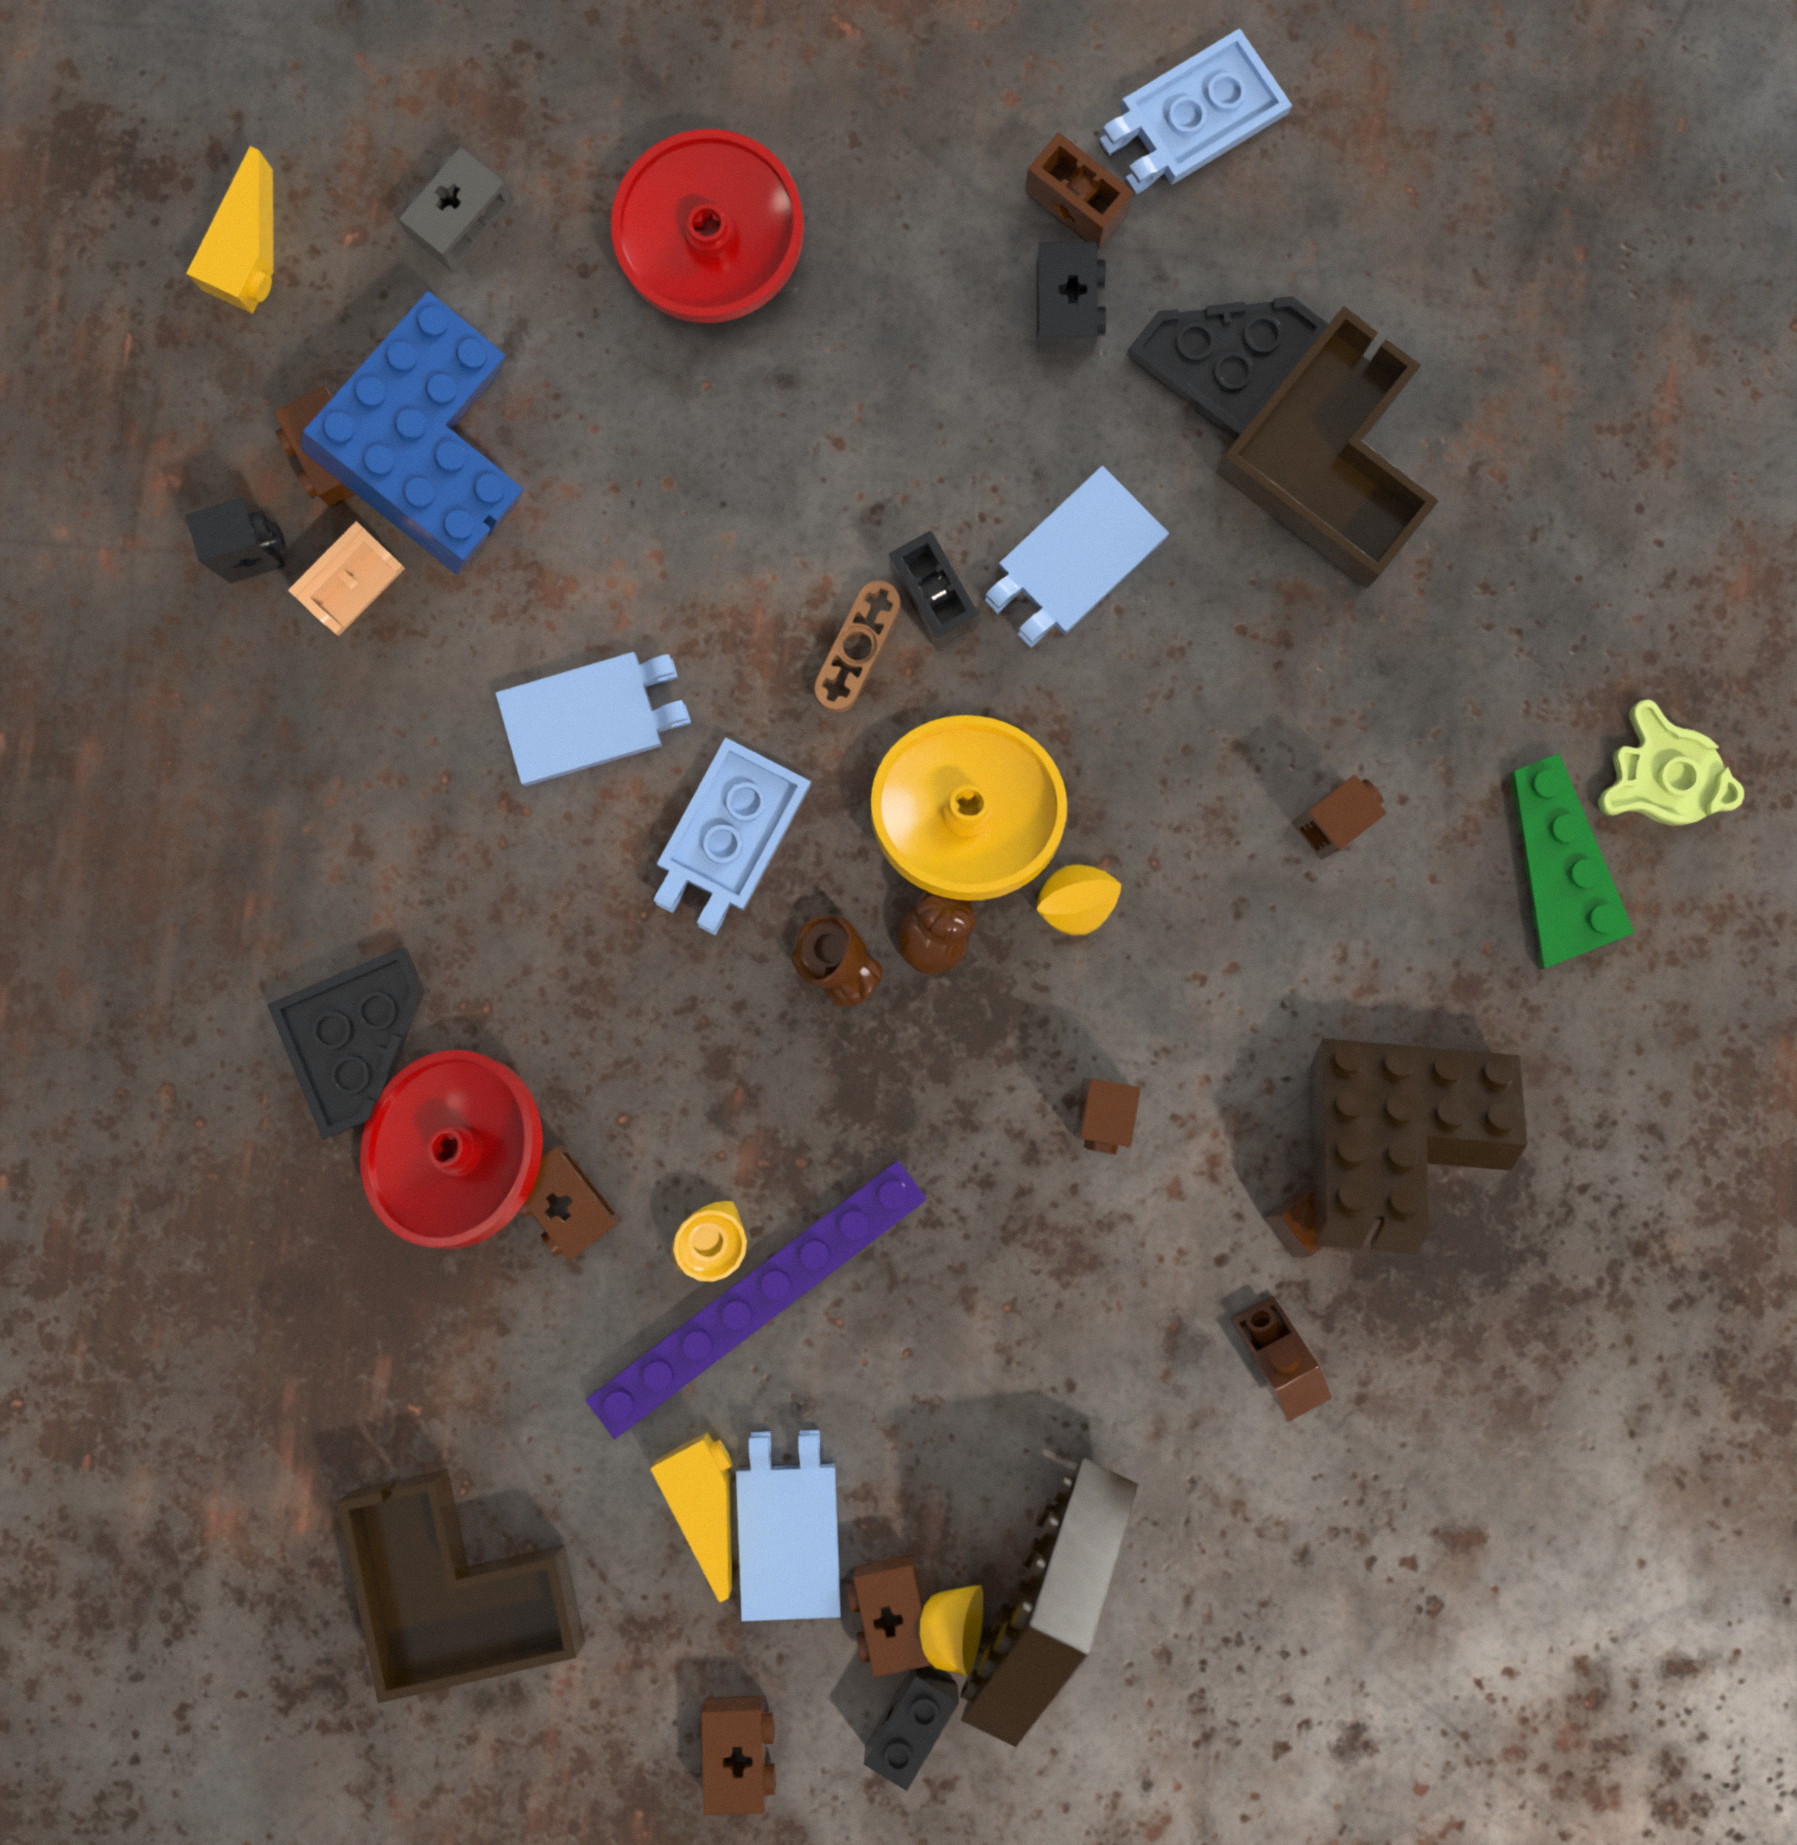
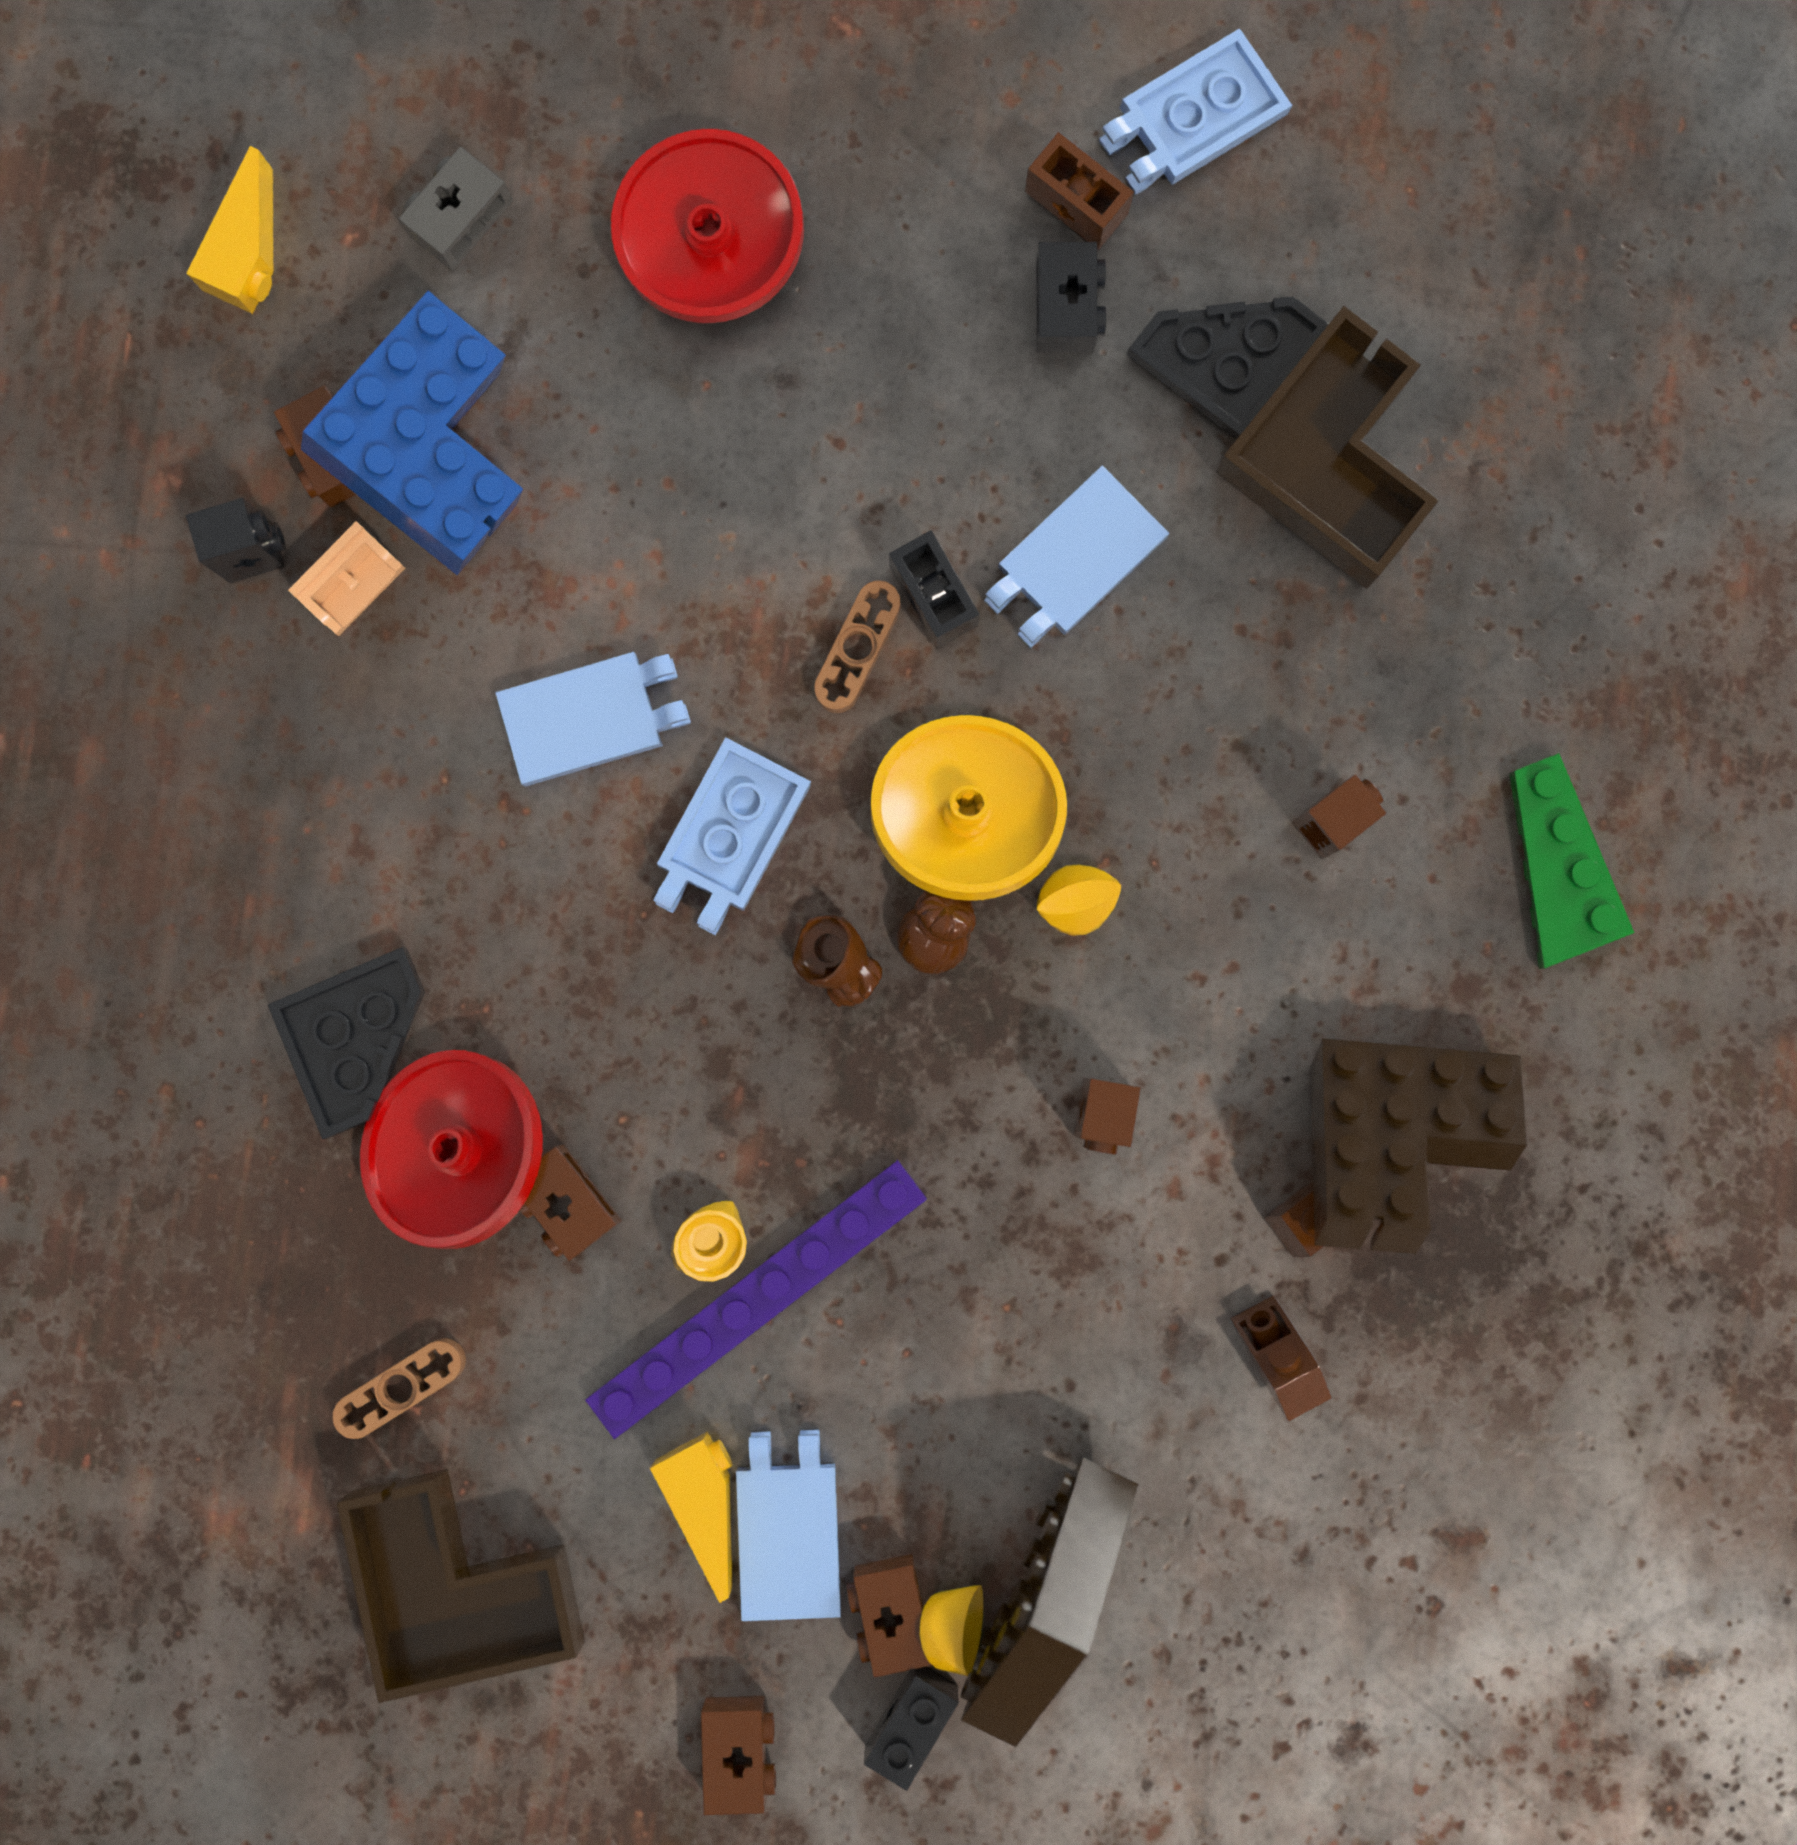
yellowish green tile [1598,699,1744,826] -> none
none -> medium nougat beam [333,1338,466,1439]

